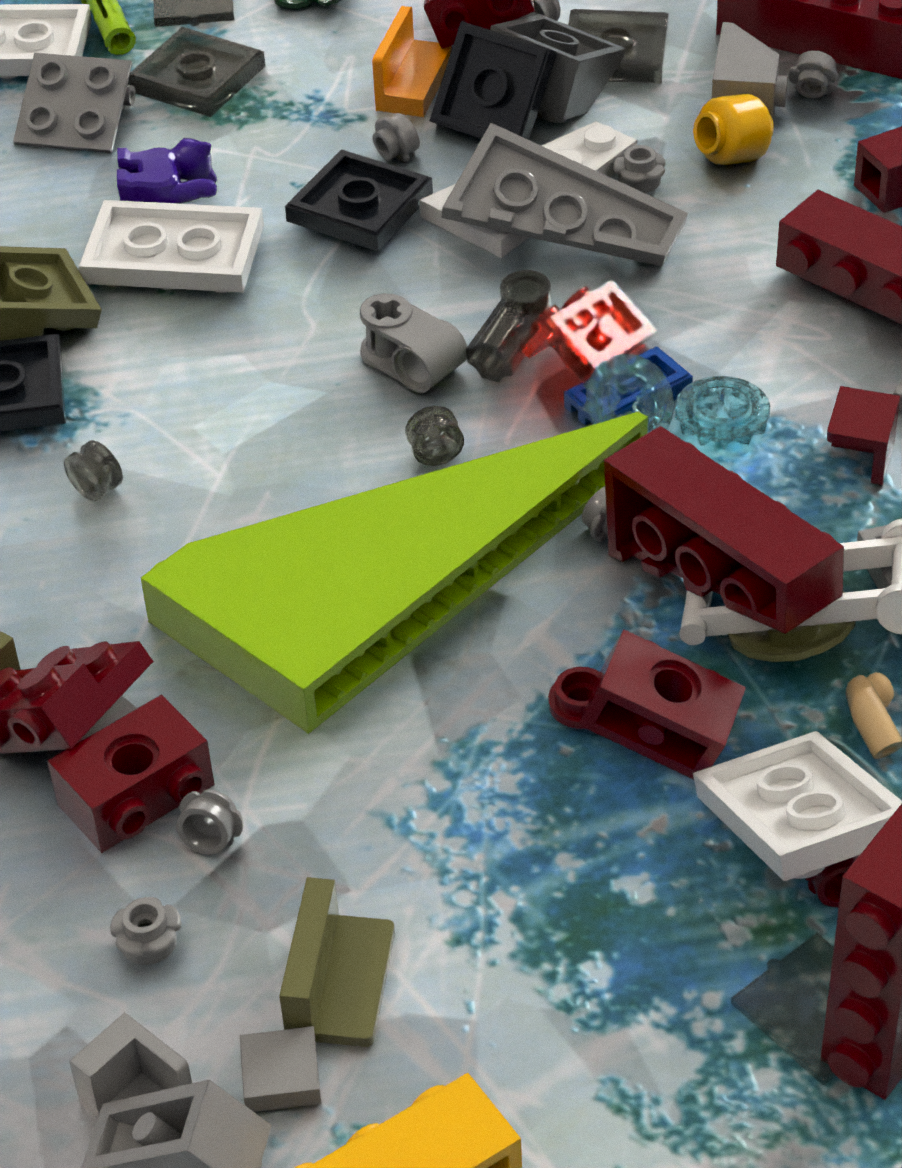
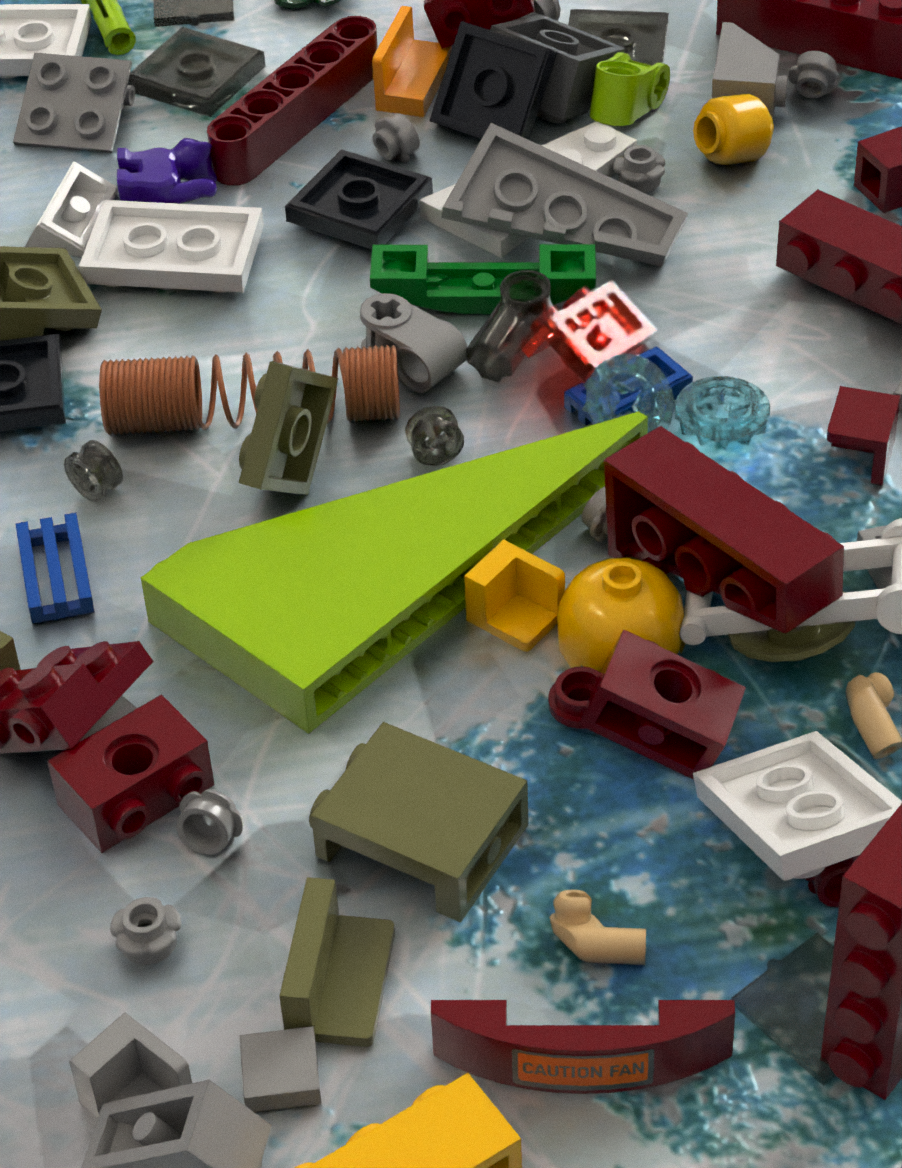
none -> blue tile [15,512,95,624]
none -> white slope [25,161,118,257]
none -> nougat piece [99,345,400,436]
none -> dark red beam [207,16,378,185]
none -> olive plate [239,361,339,495]
none -> olive panel [309,722,528,923]
none -> green slope [370,244,596,314]
none -> dark red slope [430,1000,736,1094]
none -> yellow panel [464,539,565,652]
none -> tan arm [549,890,646,965]
none -> yellow cylinder [557,557,685,672]
none -> lime piece [589,52,670,126]

